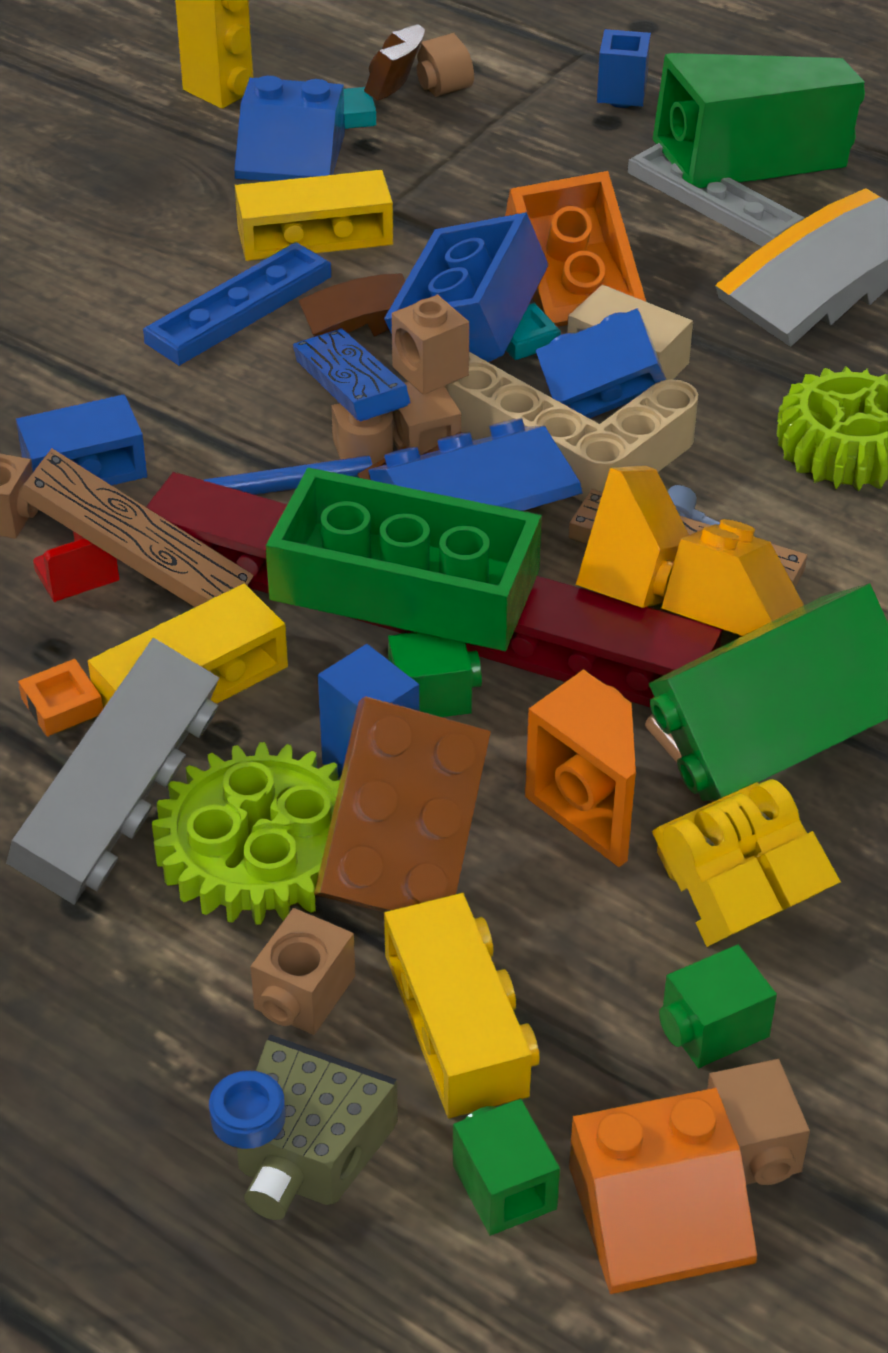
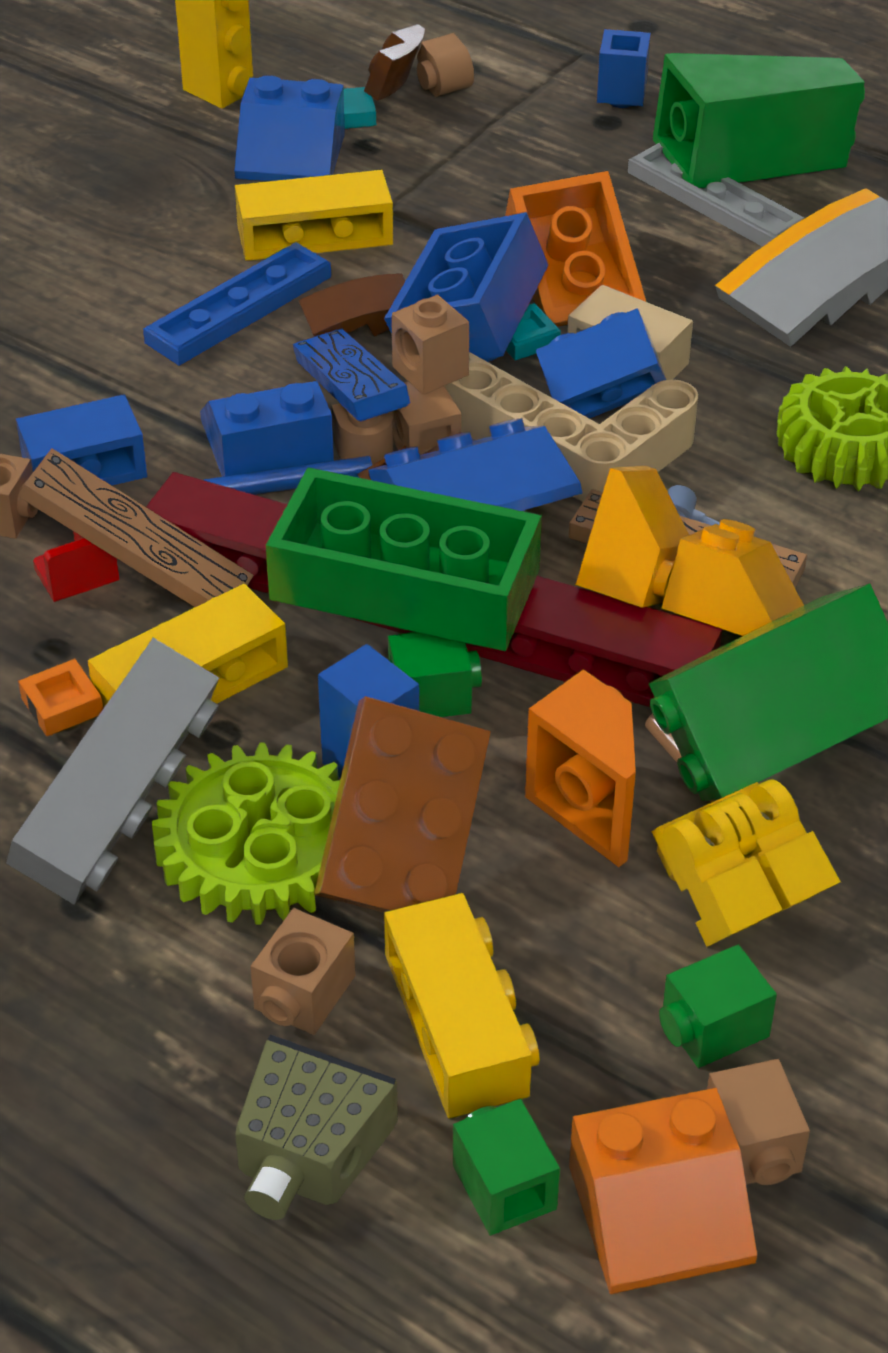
blue tile [209,1071,286,1149] -> none
none -> blue slope [200,381,334,477]

